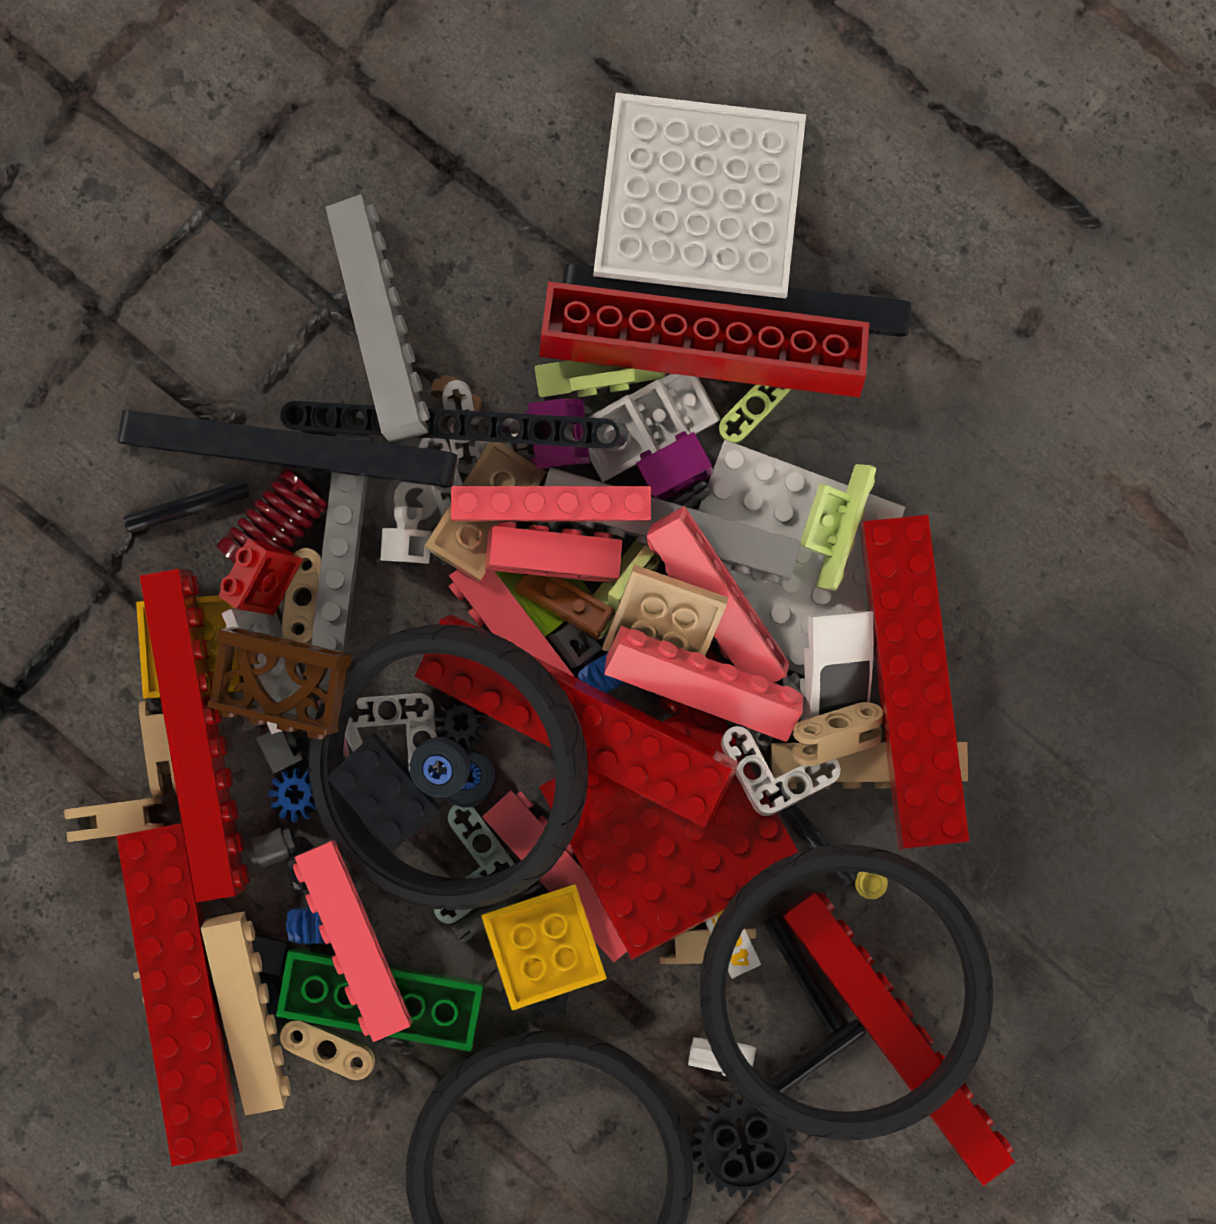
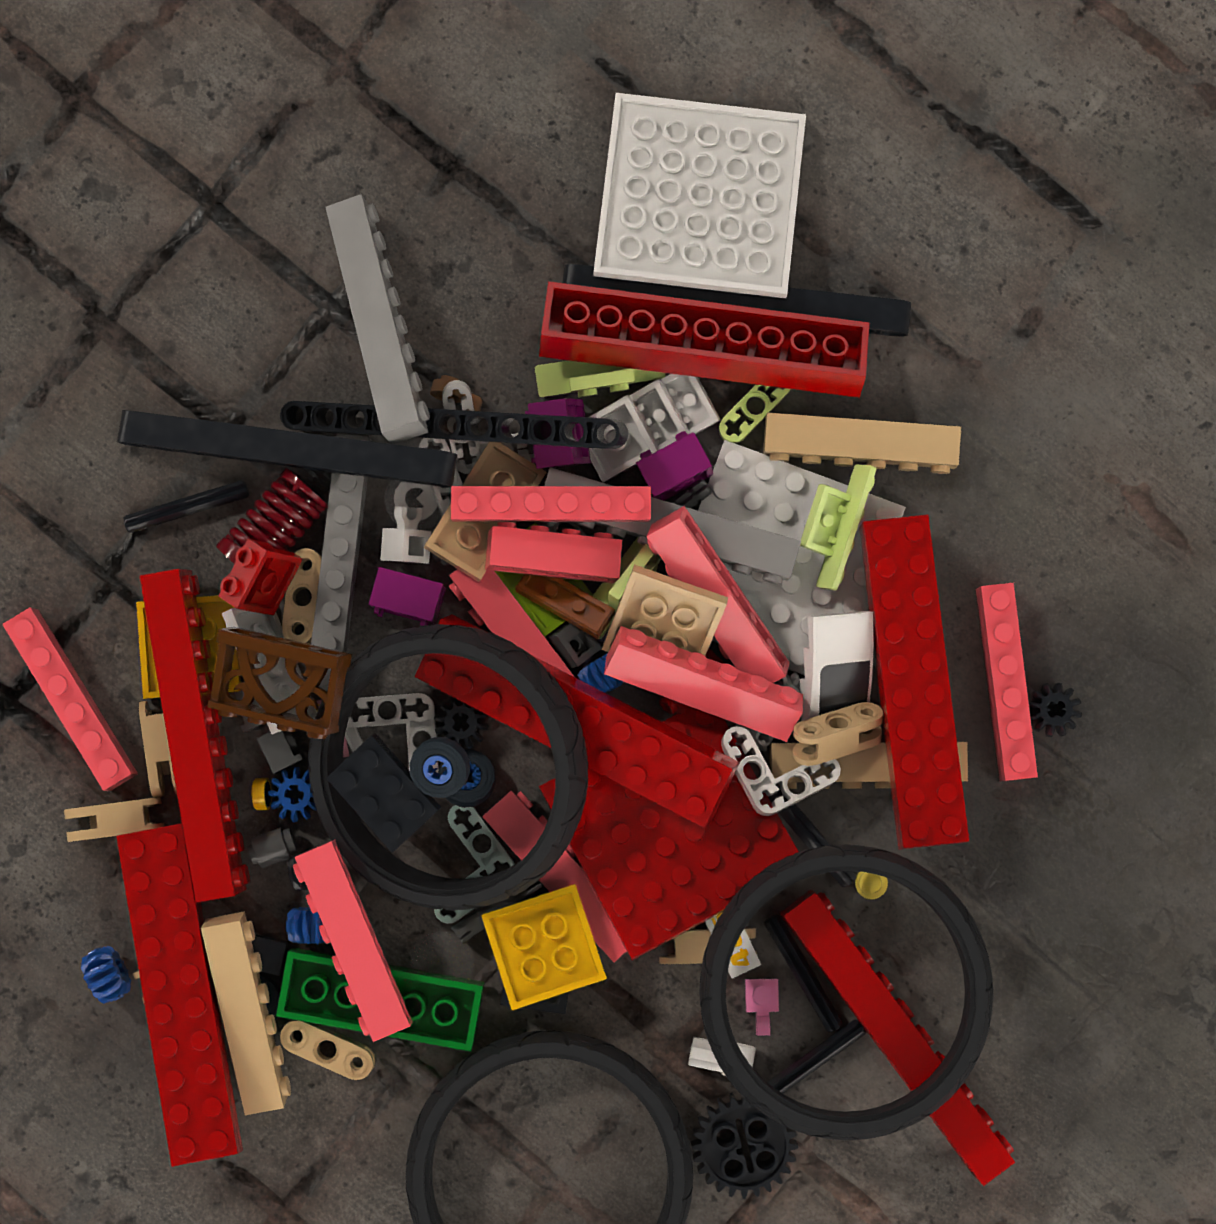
none -> coral brick [2,607,138,791]
none -> blue gear [81,946,131,1004]
none -> yellow tile [251,778,272,811]
none -> magenta container [368,567,446,626]
none -> bright pink plate [745,979,779,1036]
none -> tan brick [763,413,961,474]
none -> coral brick [976,582,1038,781]
none -> black gear [1029,682,1082,737]

